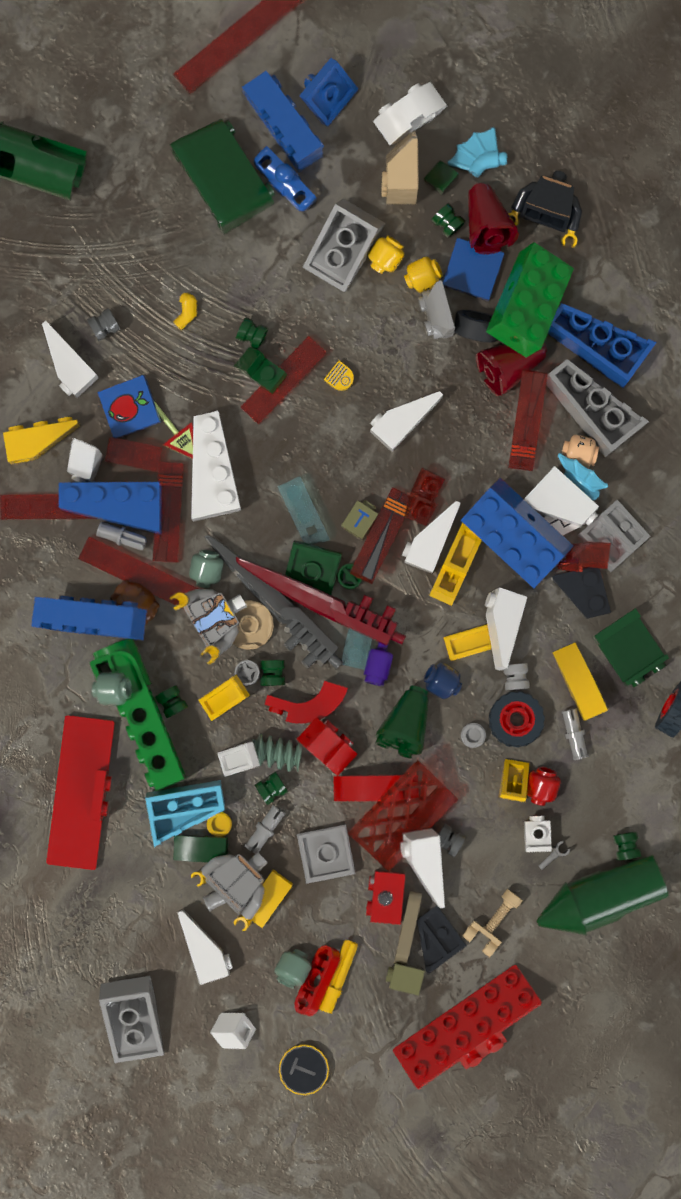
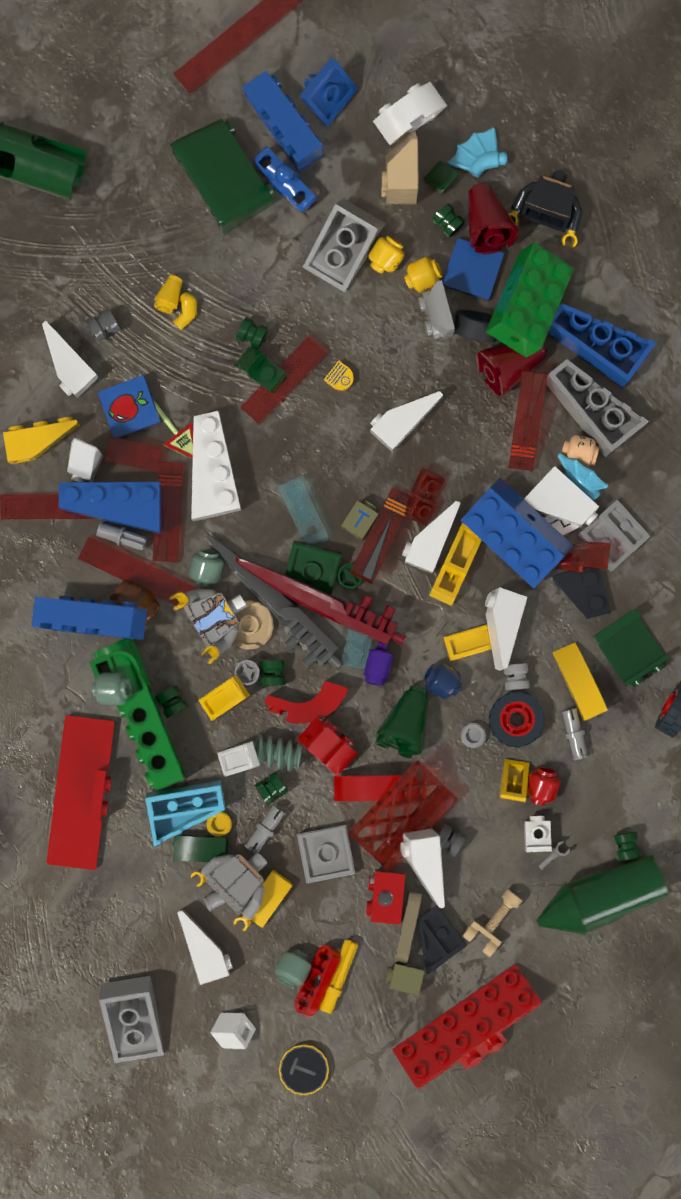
none -> yellow cone [154,275,183,314]

